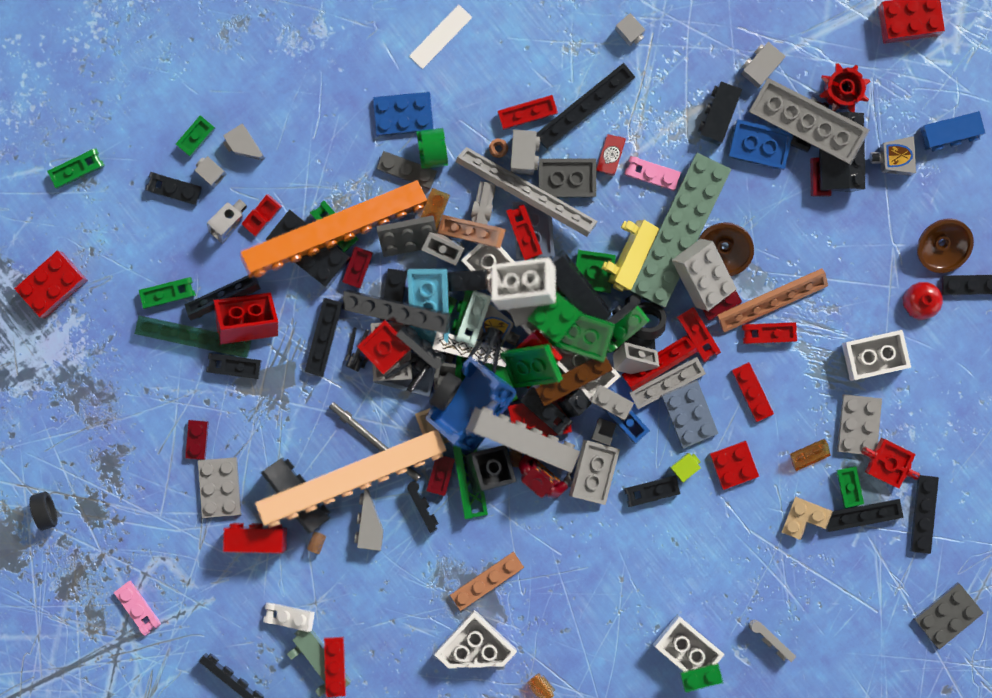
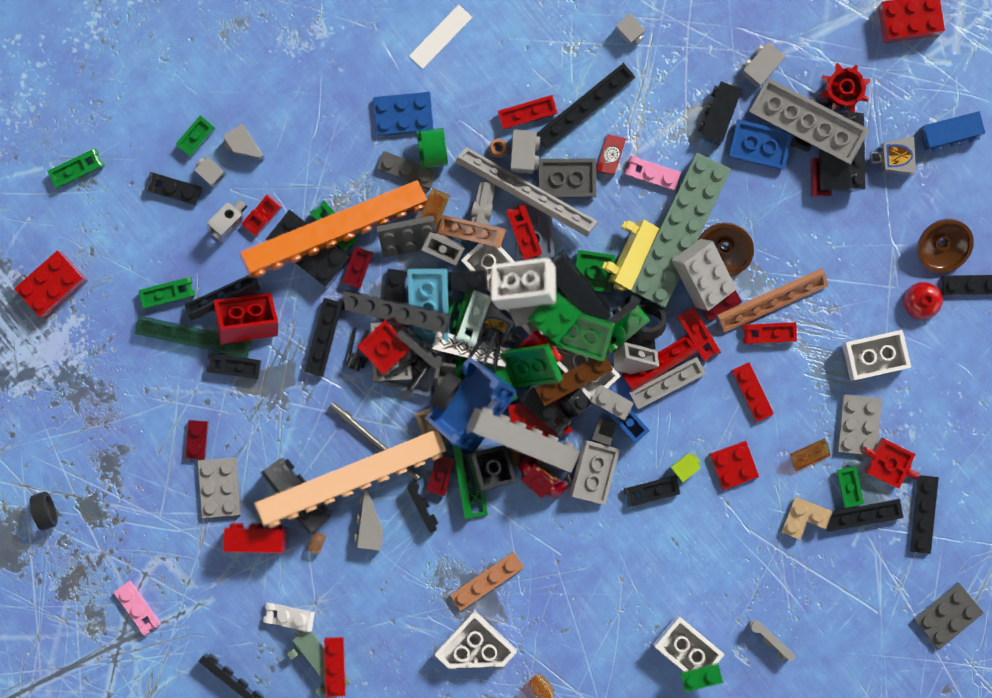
sand blue plate [661,380,719,448] -> none

